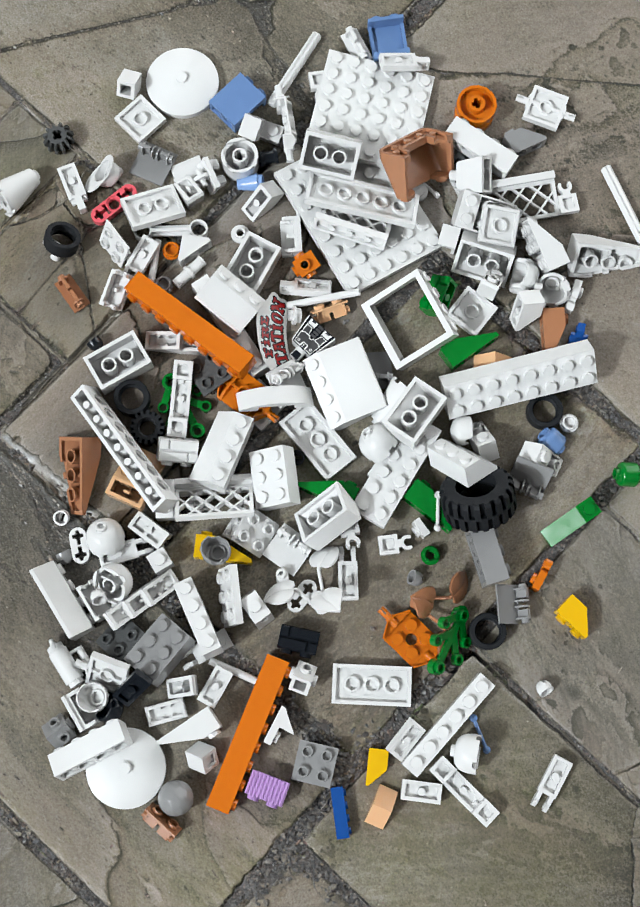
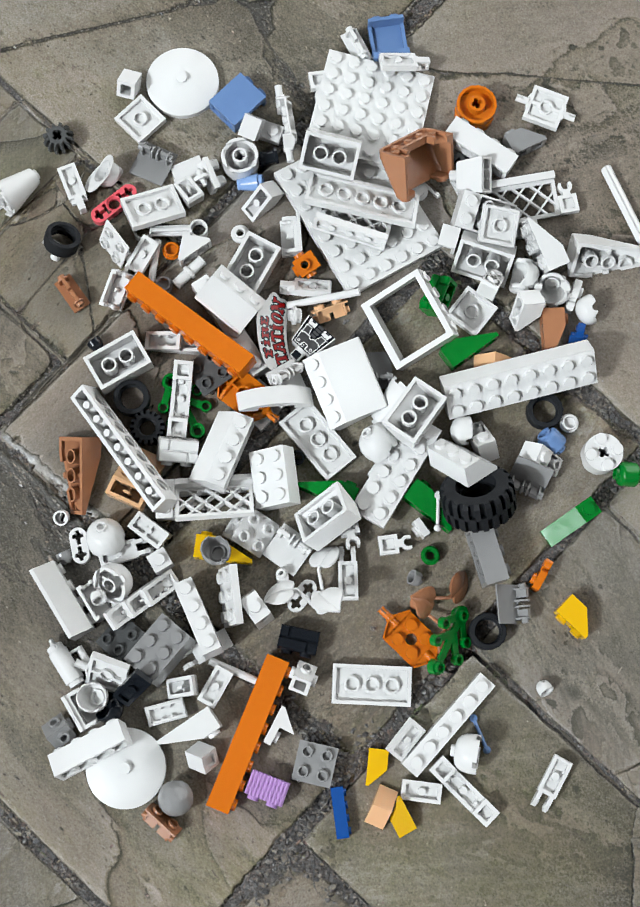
white axle [268,31,321,108] -> none
none -> yellow tile [390,795,417,838]
none -> white hair [575,294,598,325]
none -> white brick [580,433,624,475]

